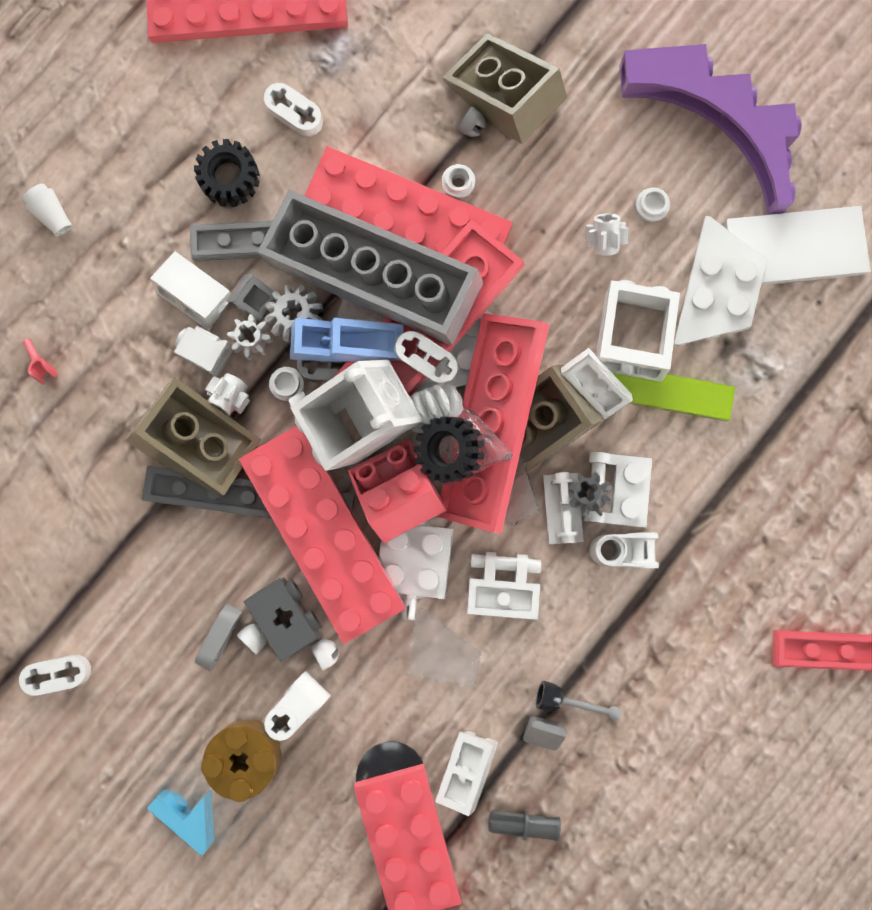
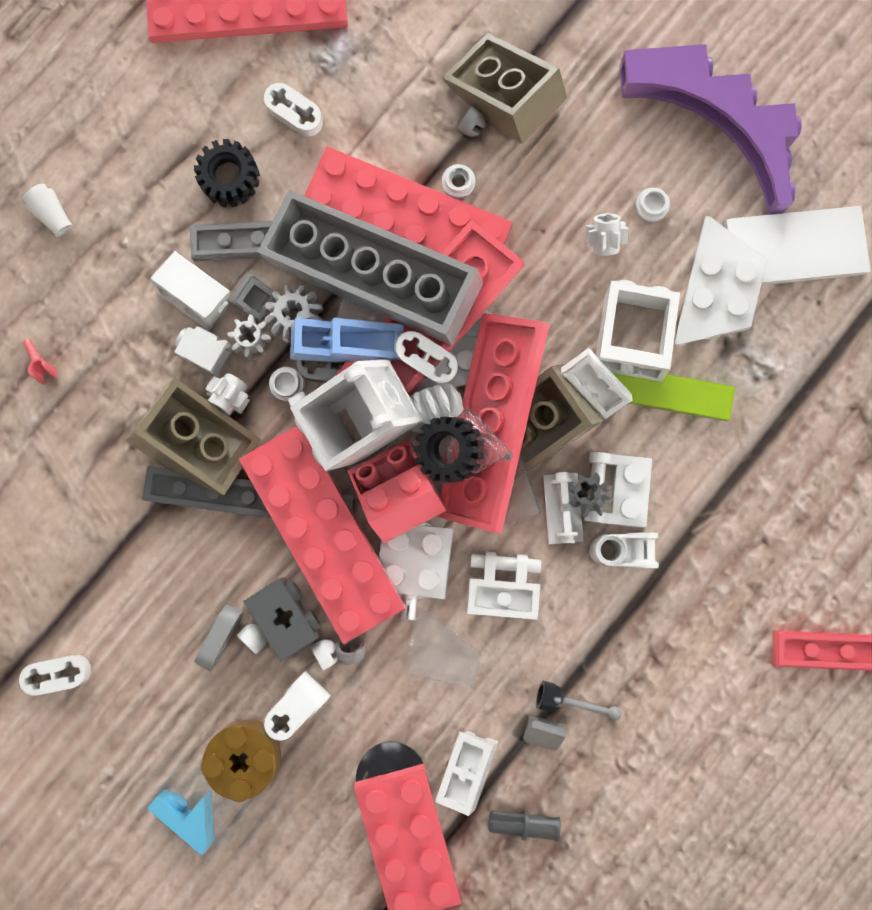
none -> light grey hinge [336,636,365,666]

